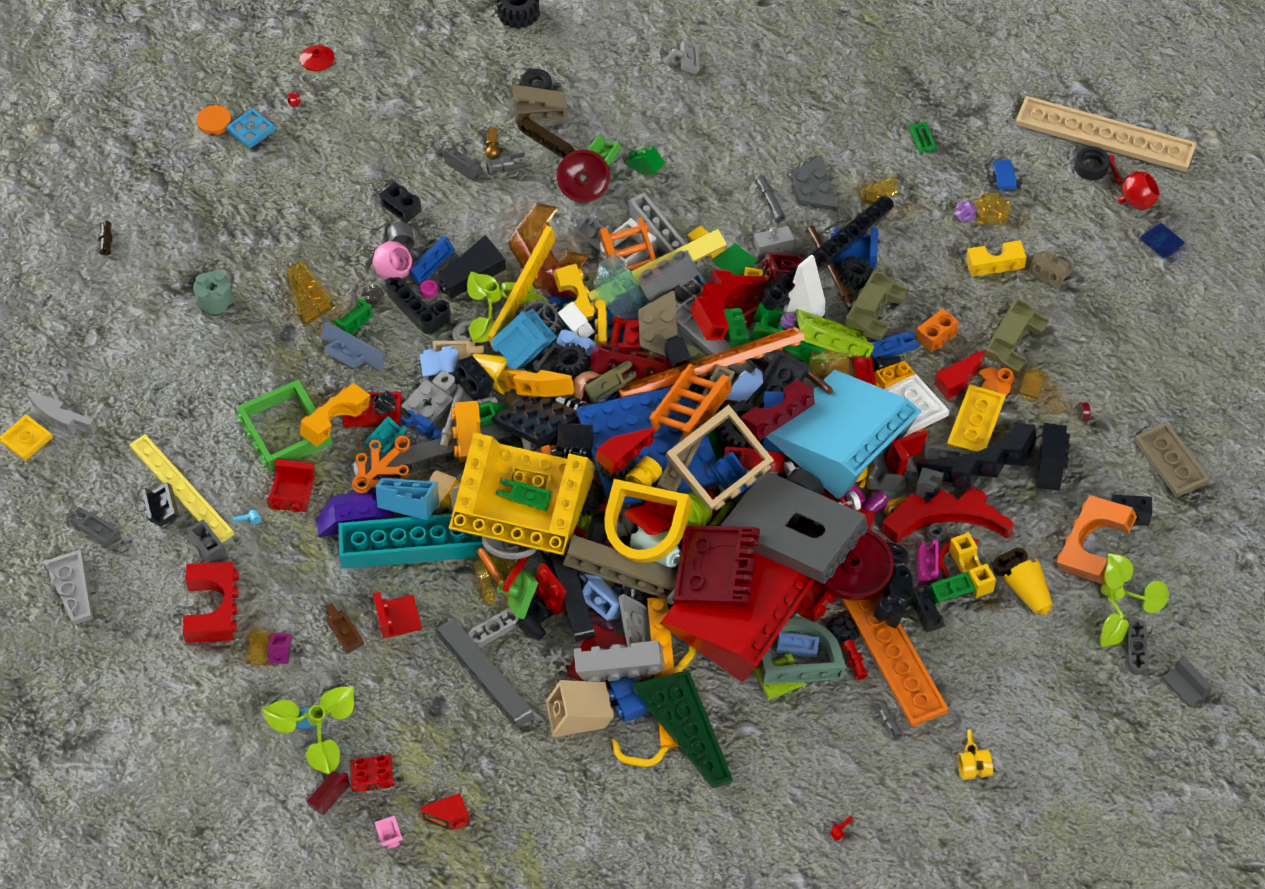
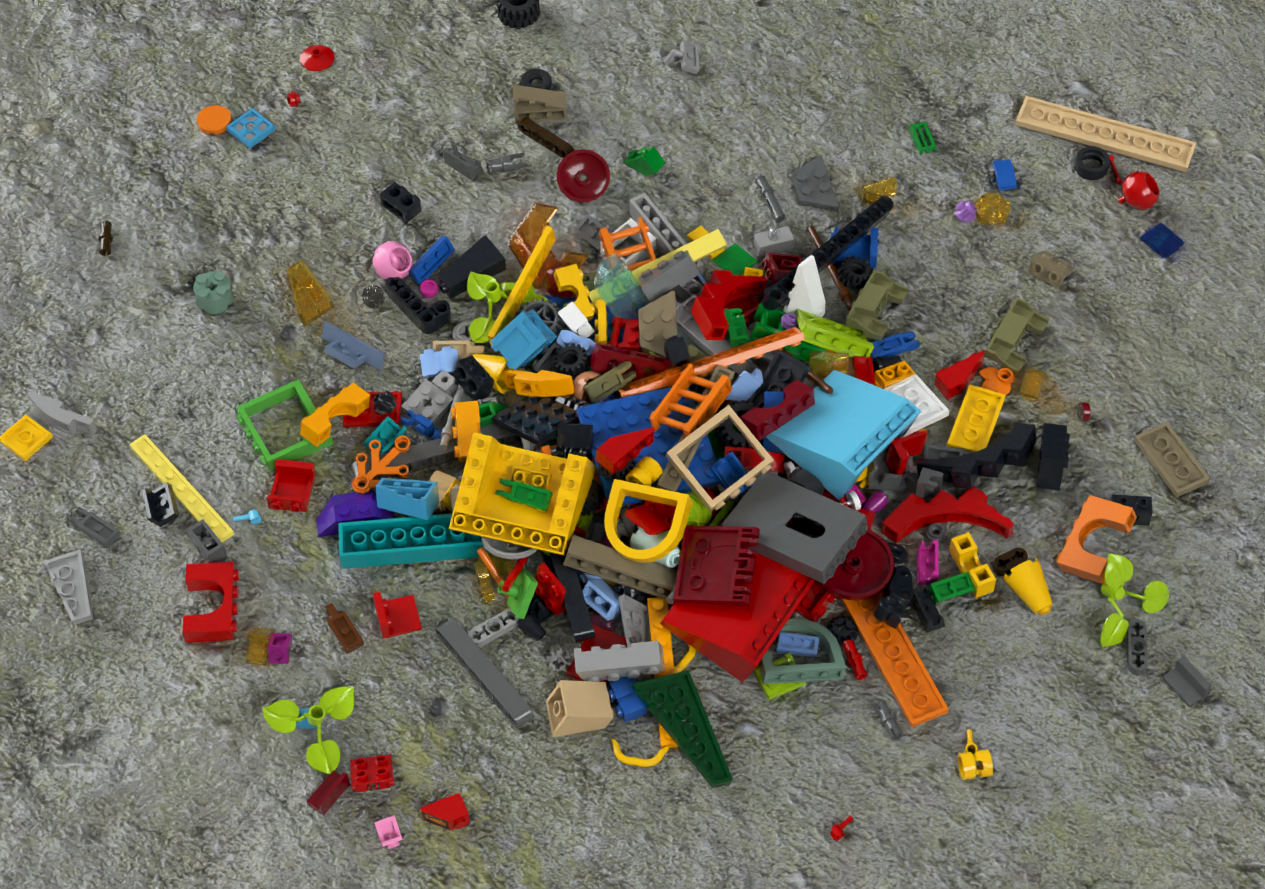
green hinge [332,298,373,334] -> none
dark grey helmet [387,222,415,252] -> none
pearl gold axle [485,127,499,159] -> none
bright green bracket [587,135,622,167] -> none
light orange arm [884,496,907,517] -> none
orange brick [915,308,959,352] -> none
red animal [938,535,979,578] -> none
yellow arch [966,240,1026,277] -> none

